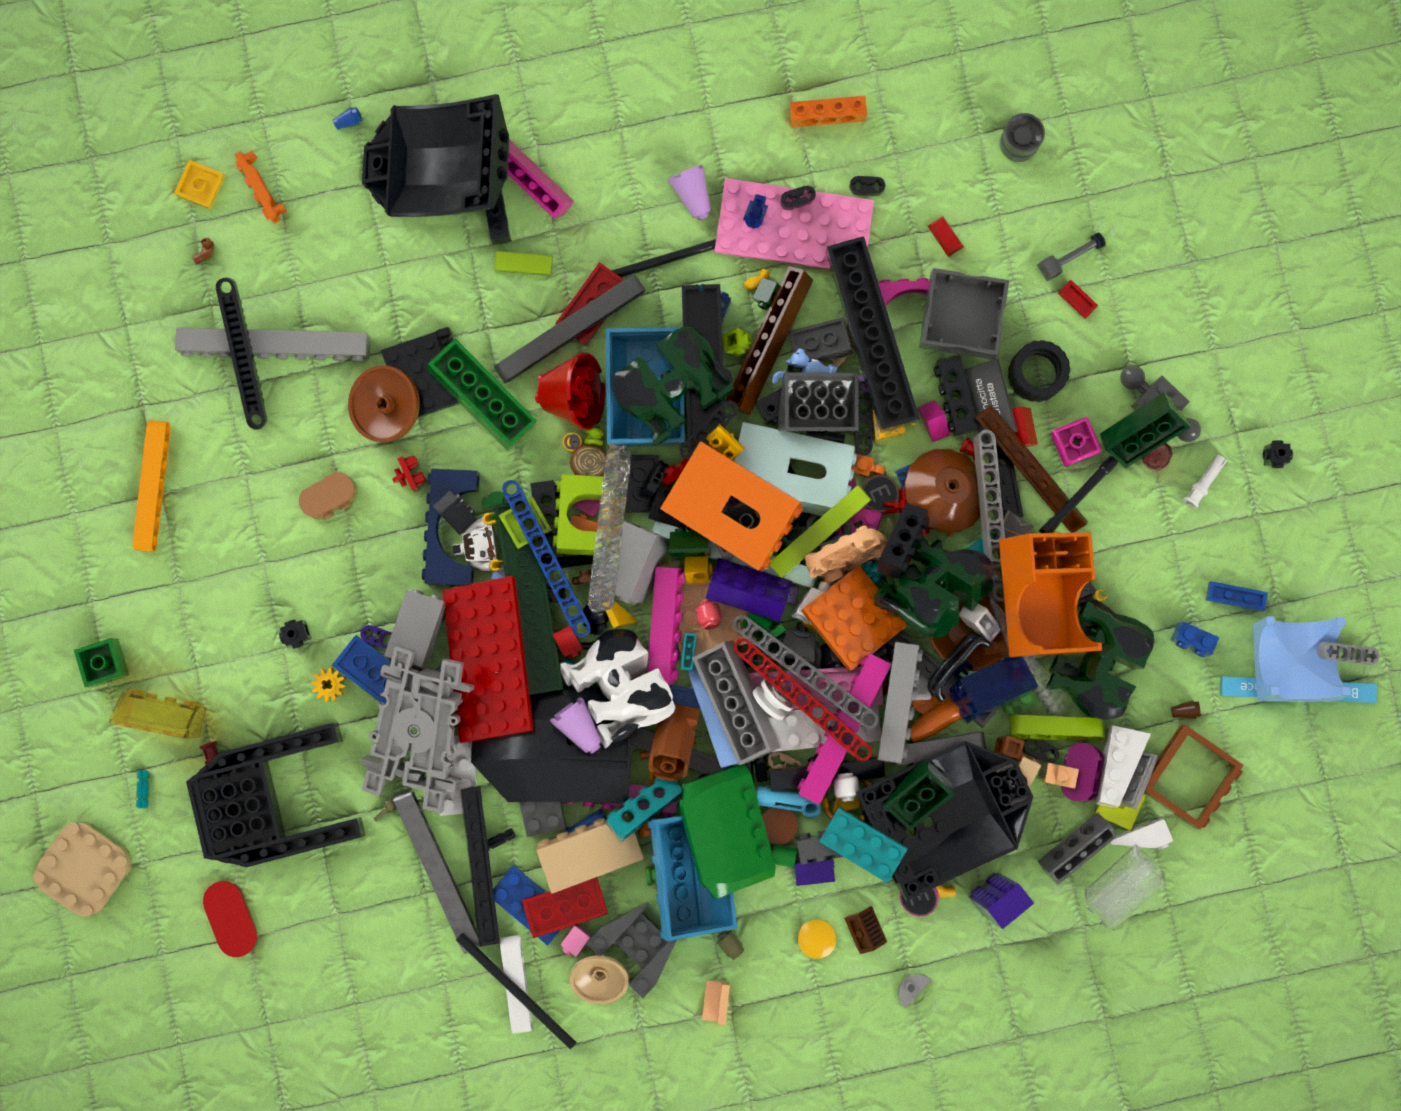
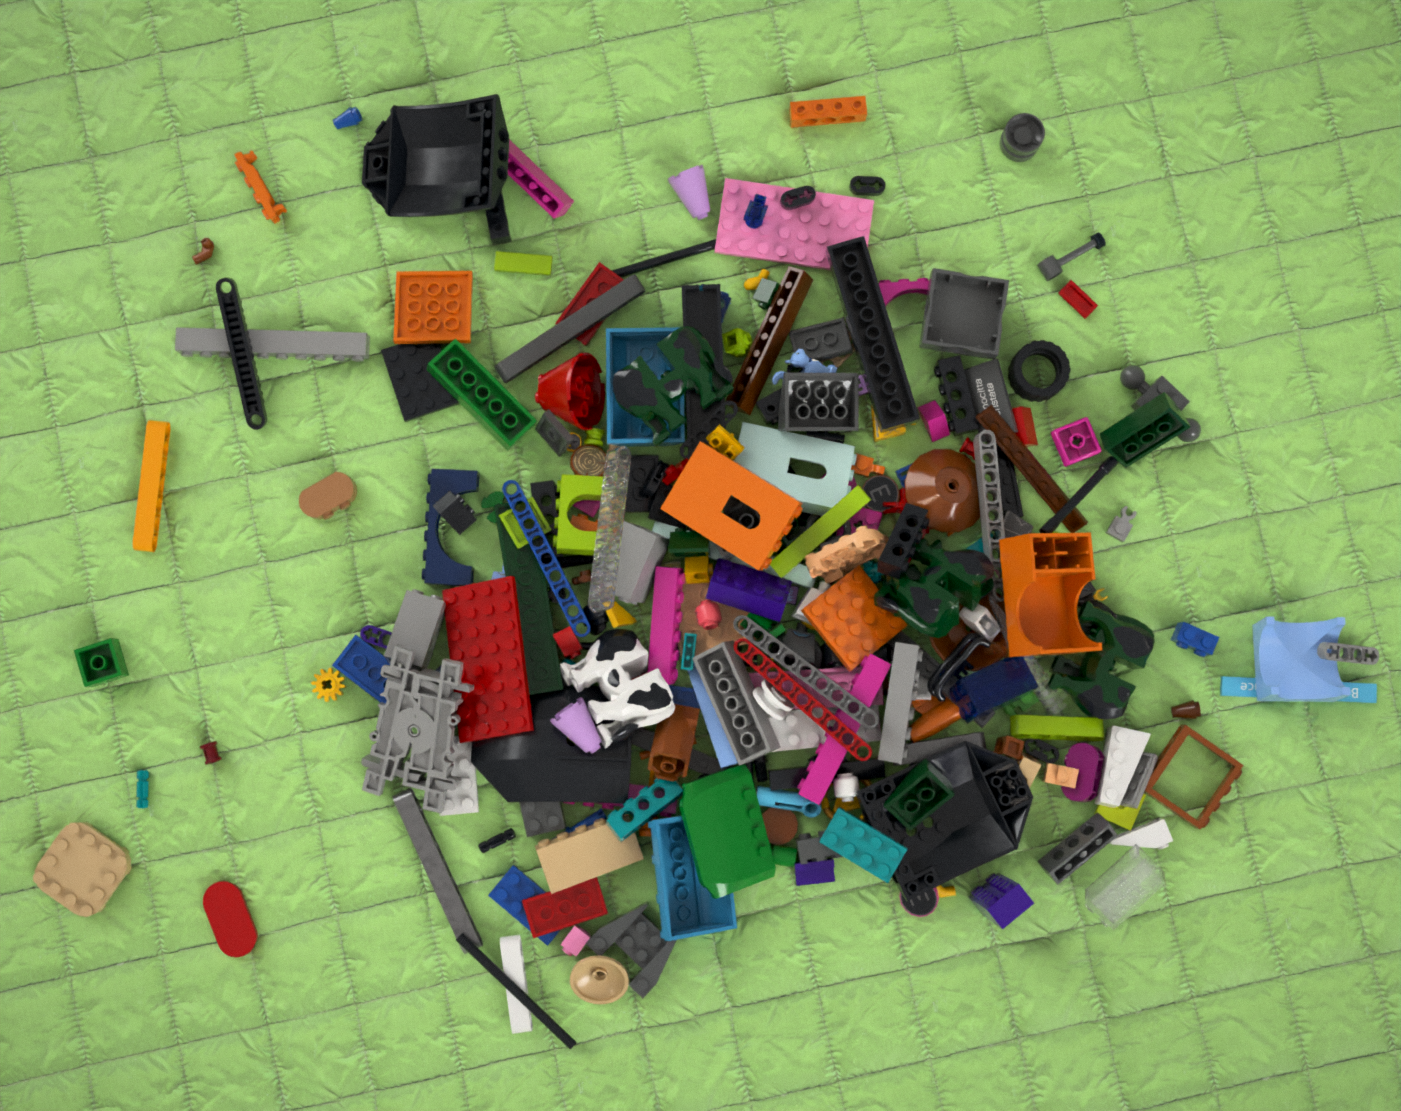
clear yellow windscreen [109,689,207,738] -> none
yellow tile [174,160,225,209] -> none
black wedge [186,723,366,867] -> none
black brick [279,620,312,649] -> none
dark orange dish [348,365,420,442] -> none
olive hand [373,798,396,822] -> none
red hips [392,456,427,492] -> none
torso [452,512,503,571] -> none
black tile [460,787,500,947] -> none
bright green wheel [645,866,656,886] -> none
light nougat panel [702,980,730,1025] -> none
olive brick [716,930,745,960] -> none
tan beam [767,751,802,769] -> none
yellow dish [798,919,836,959] -> none
reddish brown panel [845,906,887,954] -> none
black beam [854,381,873,455] -> none
light grey plate [898,974,931,1009] -> none
red tile [928,216,964,257] -> none
clear pink hair [1141,443,1173,471] -> none
white pin [1182,455,1227,509] -> none
blue plate [1206,581,1268,612] -> none
black brick [1262,440,1293,468] -> none
none -> orange plate [393,271,473,344]
none -> dark grey tile [535,409,574,457]
none -> light grey plate [1106,506,1137,542]

